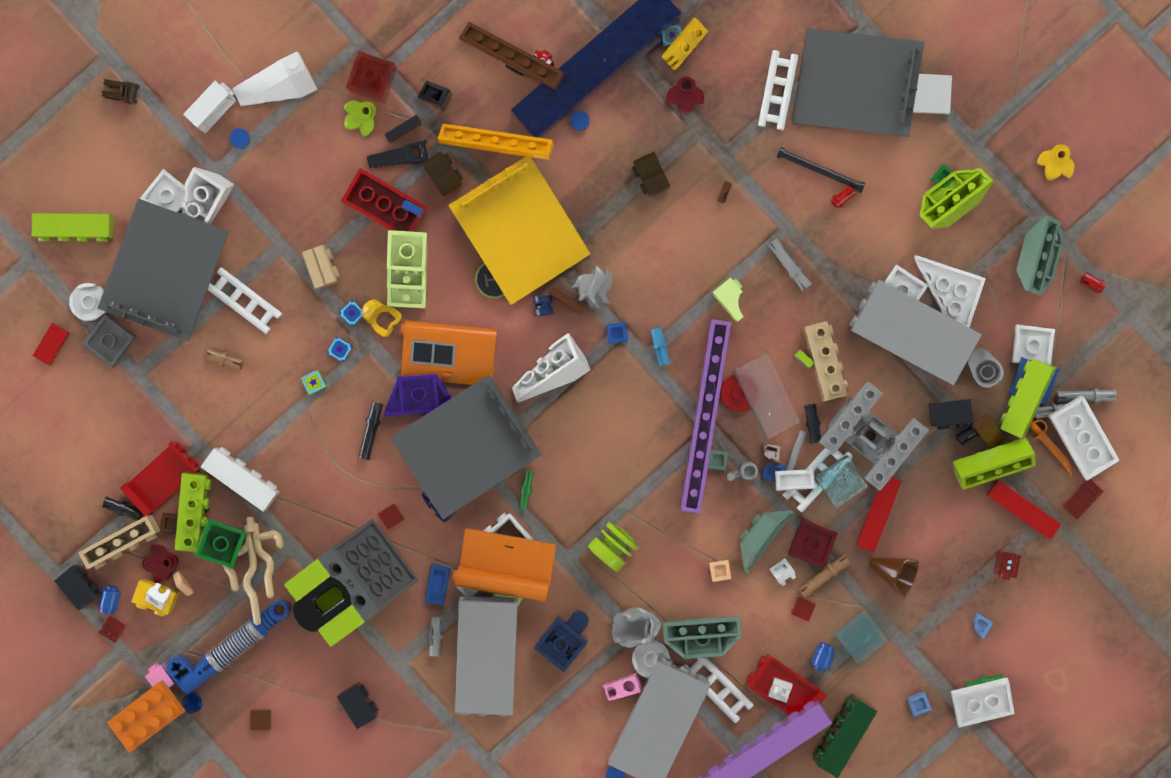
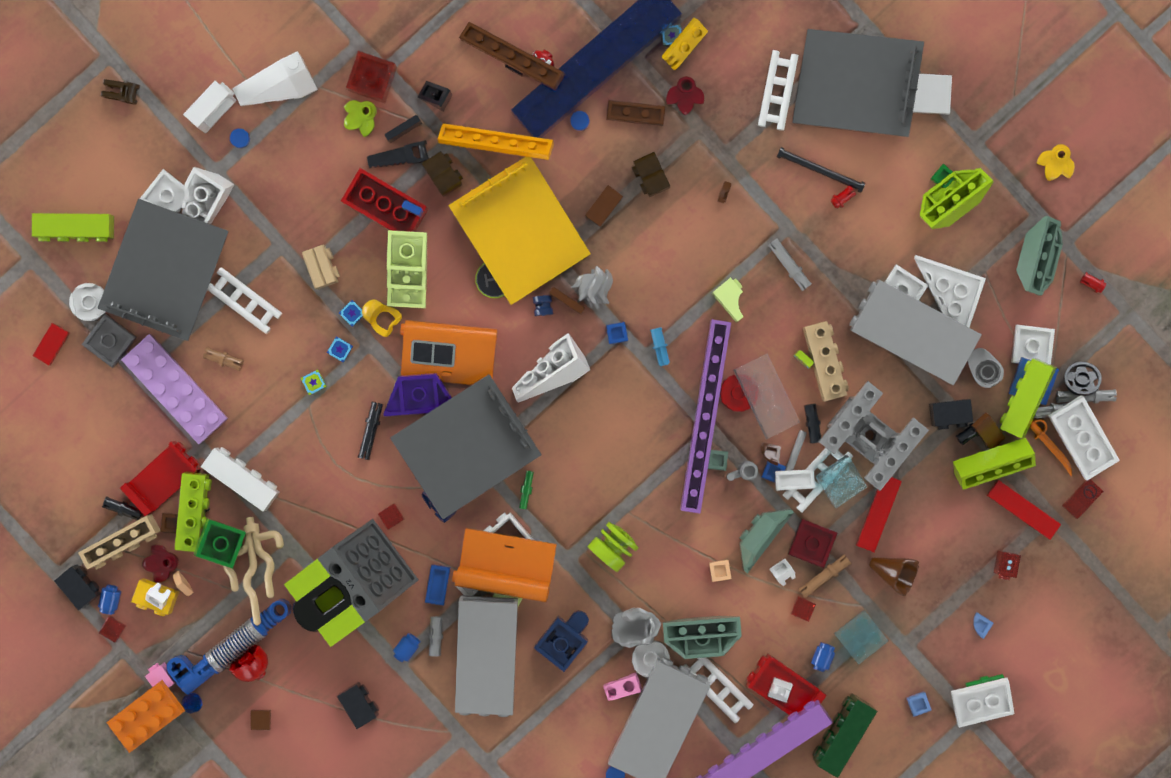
none -> lavender plate [121,334,228,444]
none -> red cylinder [229,644,269,682]
none -> blue brick [393,633,420,662]
none -> reddish brown tile [585,185,623,227]
none -> reddish brown tile [606,100,666,126]
none -> wheel [1064,362,1102,396]

